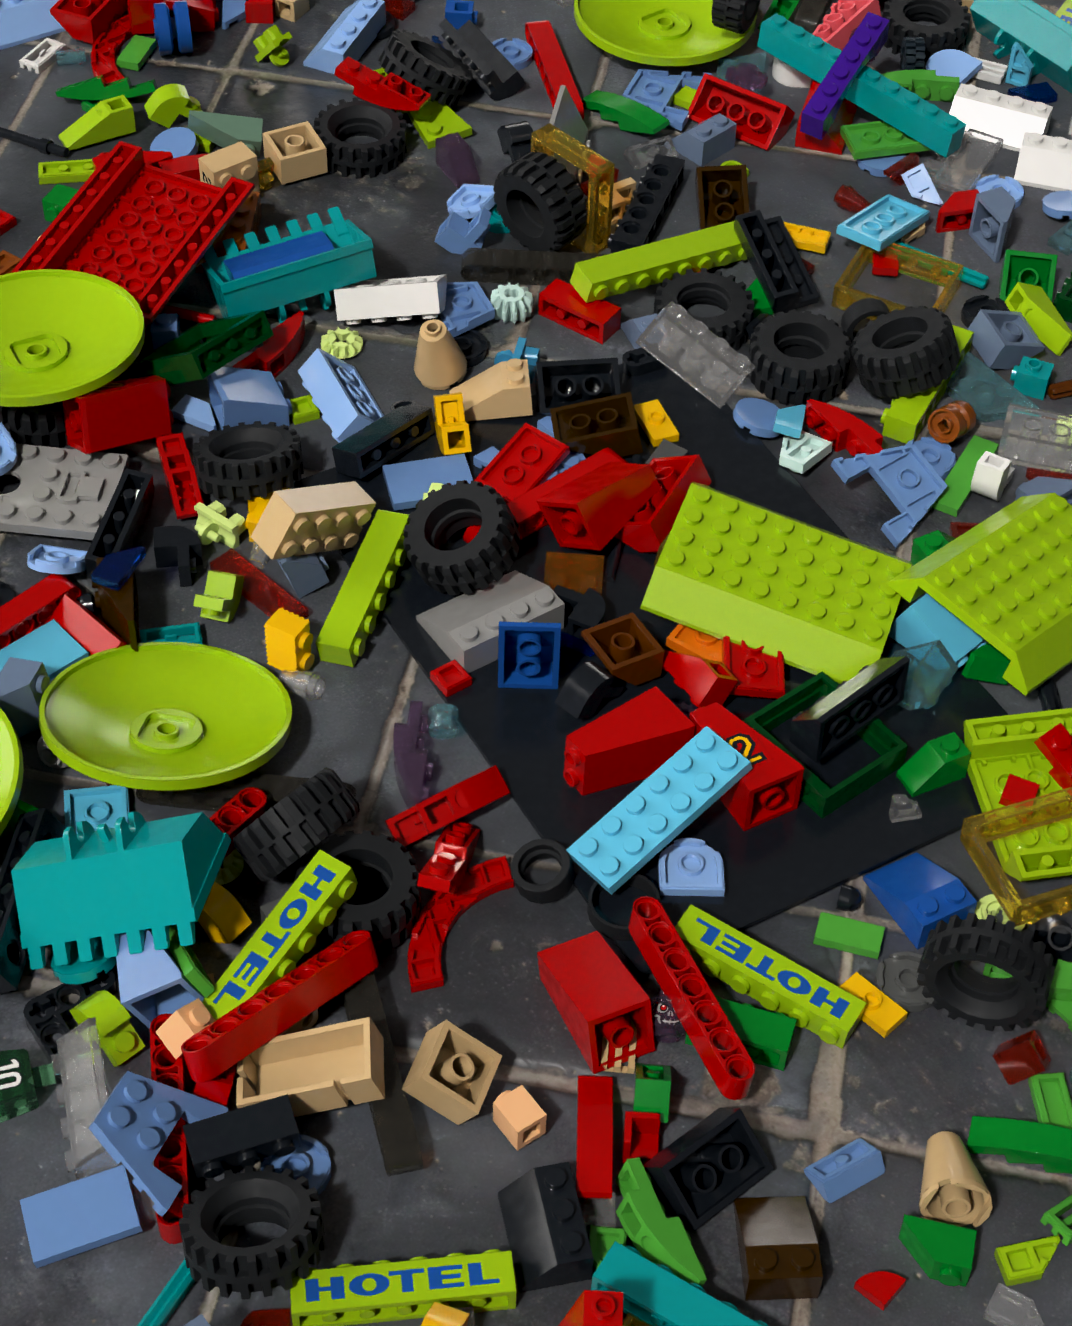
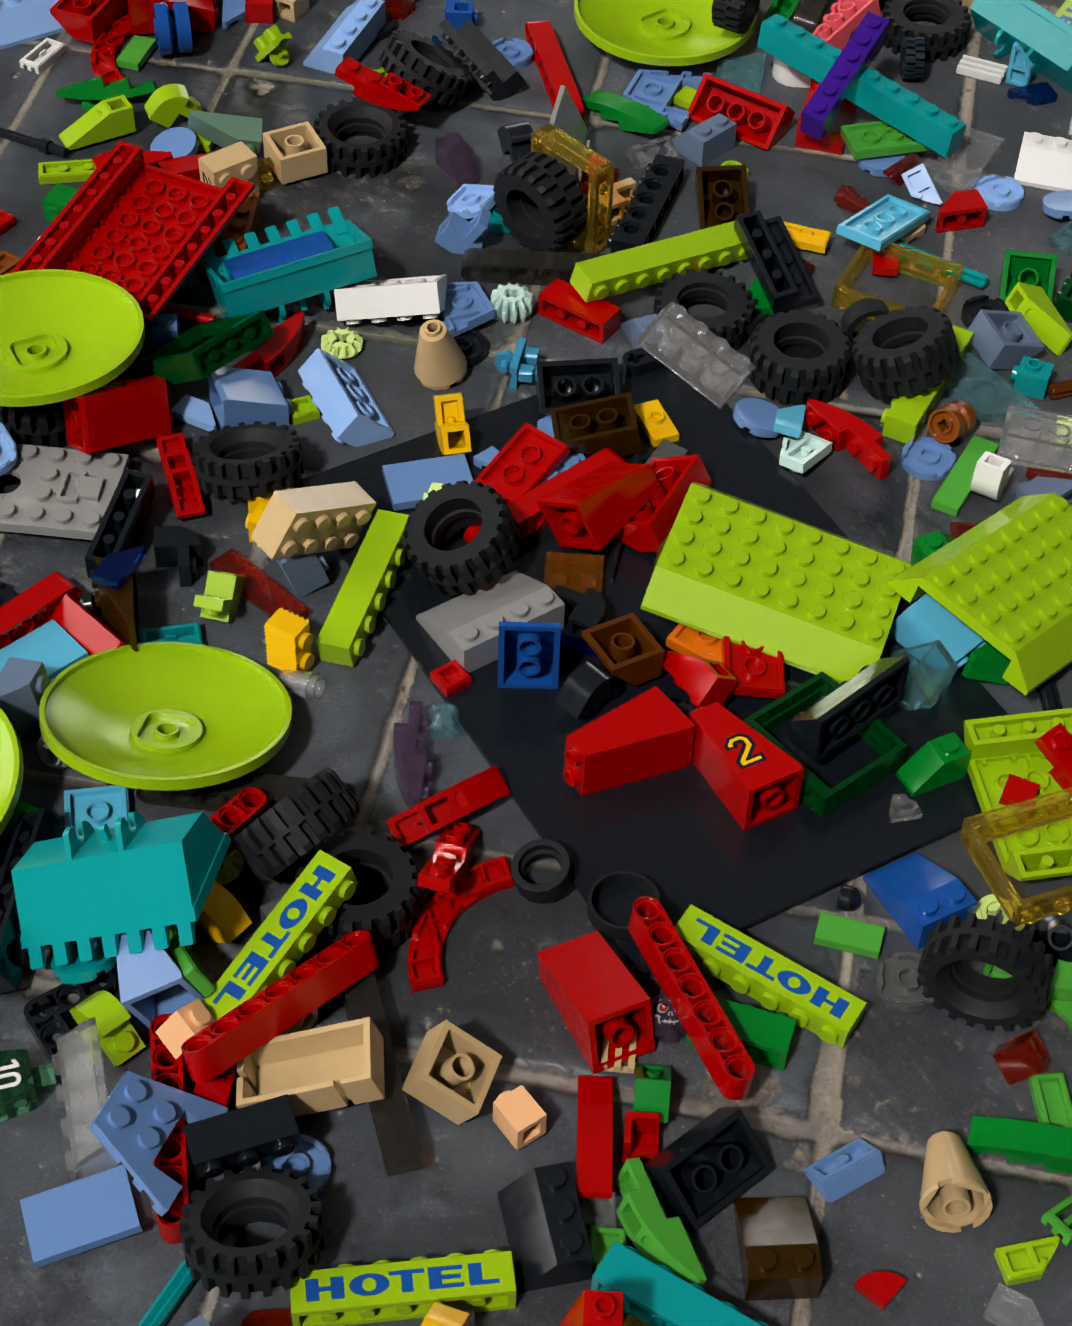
light blue tile [27,544,88,574] -> none
clear light blue pin [56,46,87,66] -> none
yellowish green hips [194,500,246,550] -> none
black hinge [332,400,436,479] -> none
lime wing [406,100,472,149] -> none
tan slope [449,358,533,422] -> none
medium azure plate [566,726,752,895] -> none
light blue tile [658,838,725,897] -> none
clear purple gear [725,63,768,92] -> none
medium blue wing [830,444,948,548] -> none
yellow plate [840,972,908,1038] -> none
bright green slope [881,70,960,102] -> none
green slope [899,1214,977,1287] -> none
light blue tile [926,49,982,87] -> none
white slope [949,83,1053,152] -> none
sand blue slope [968,187,1016,263] -> none

